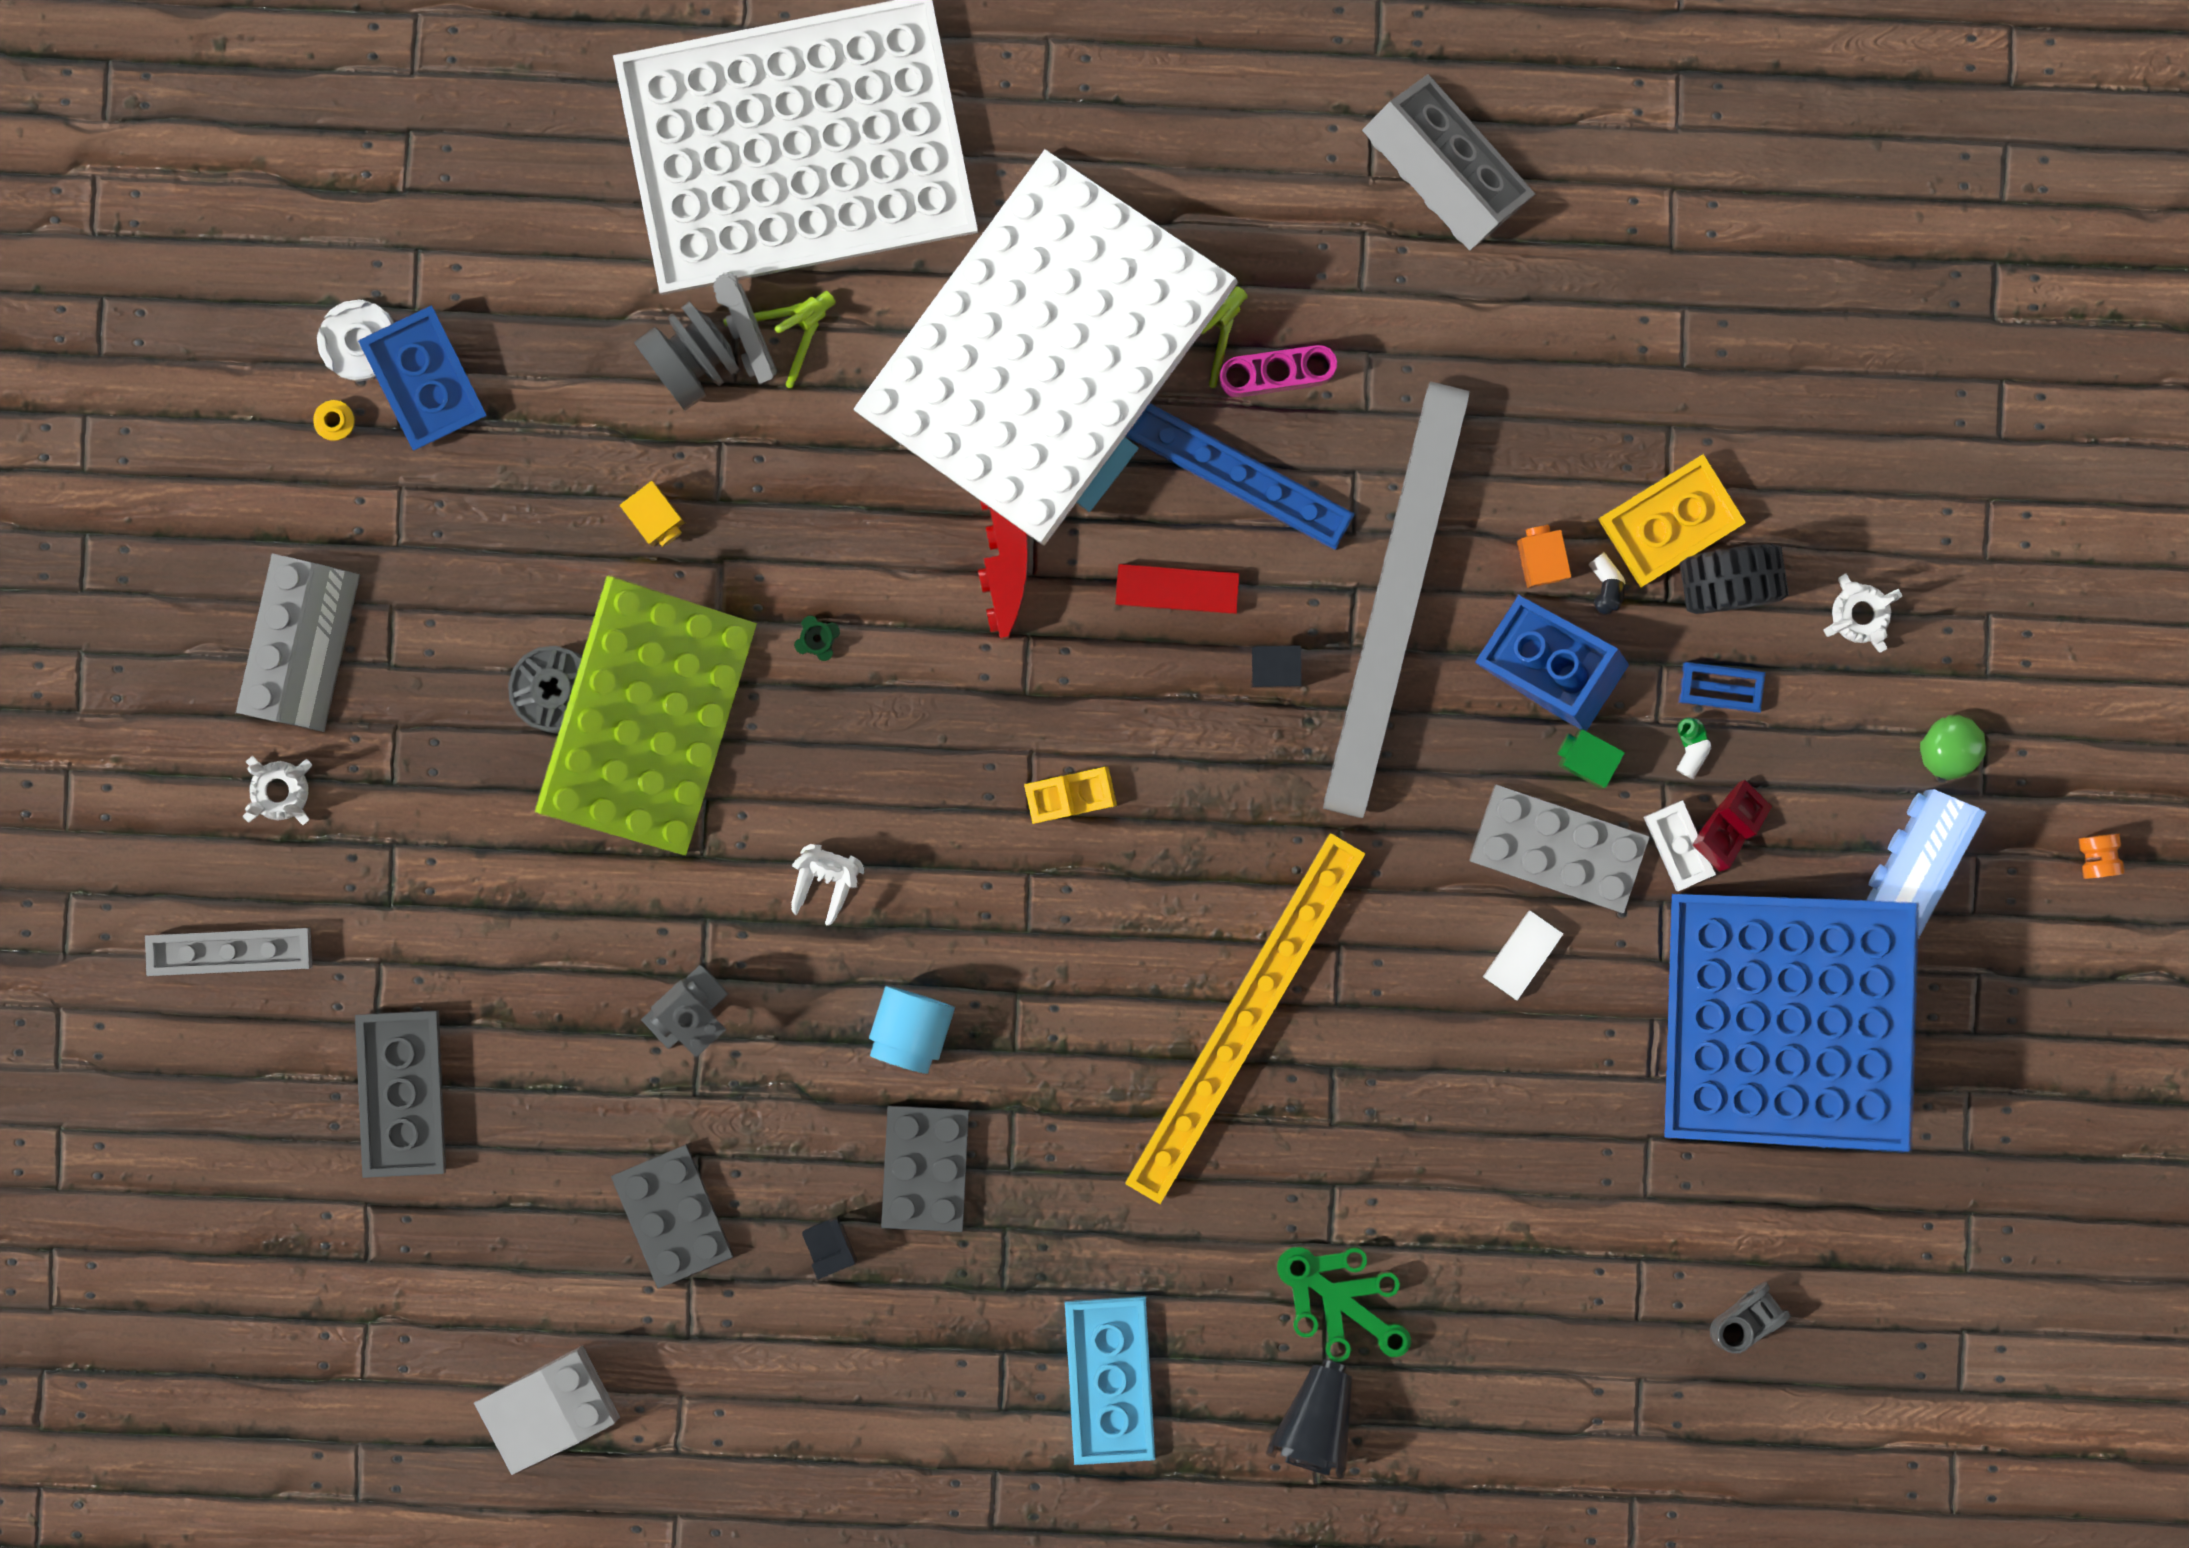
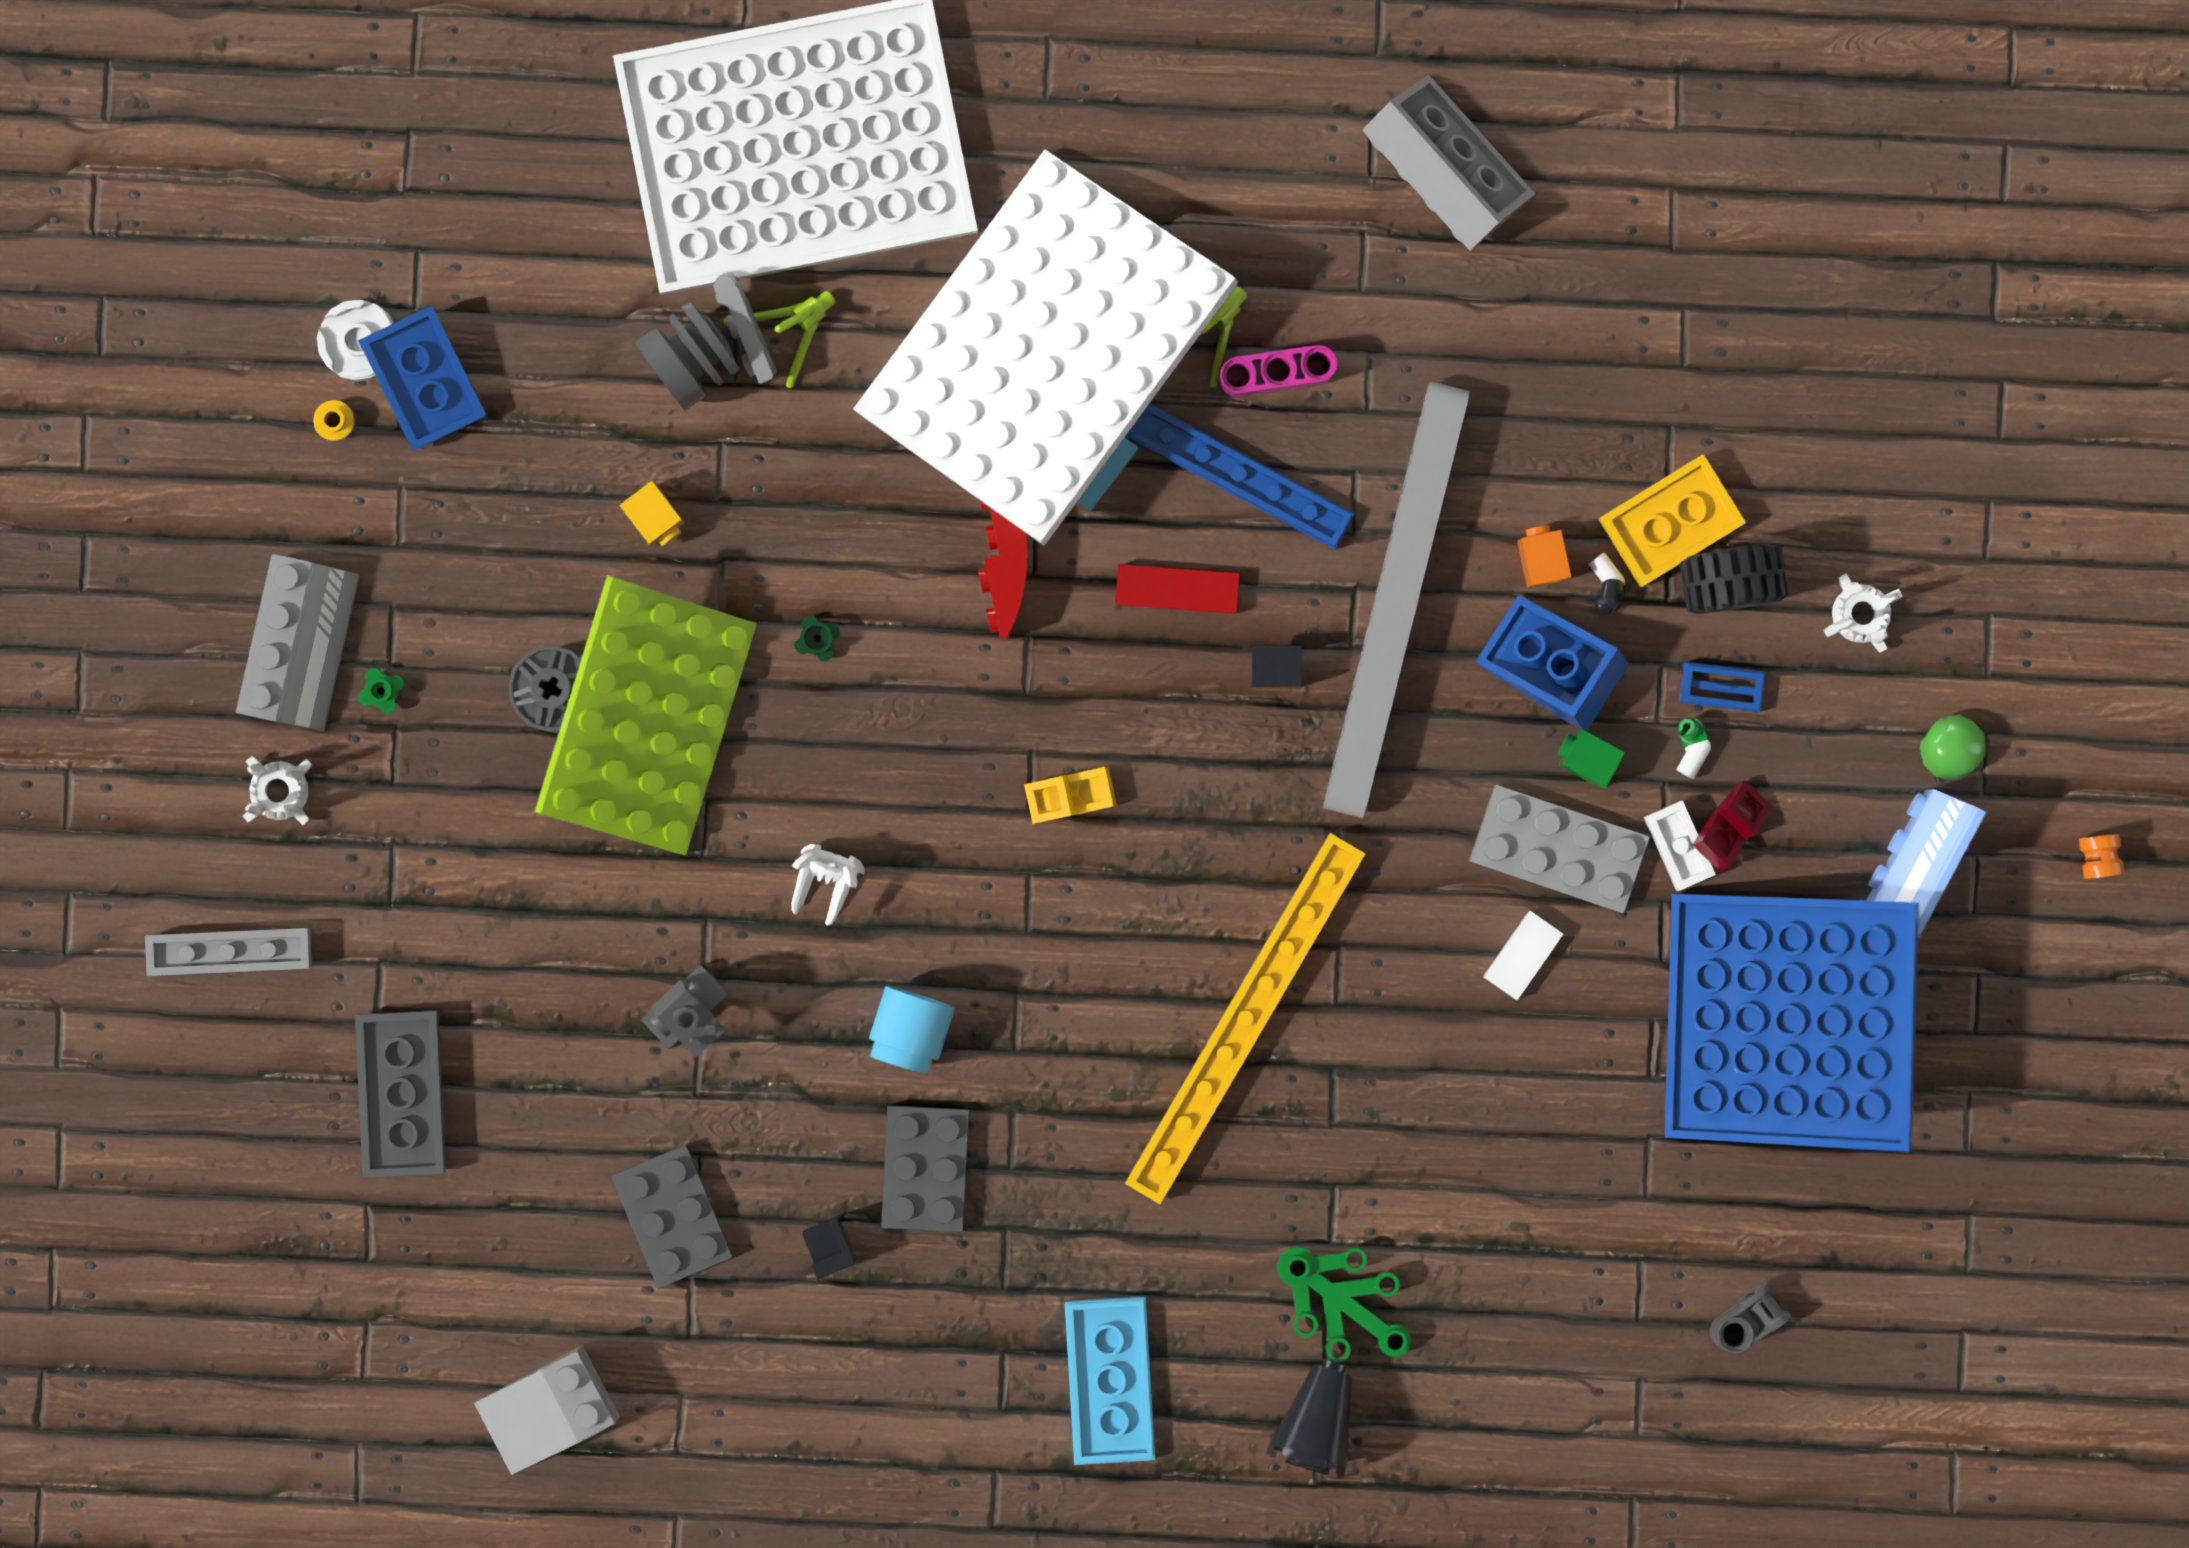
none -> green plate [358,668,404,714]

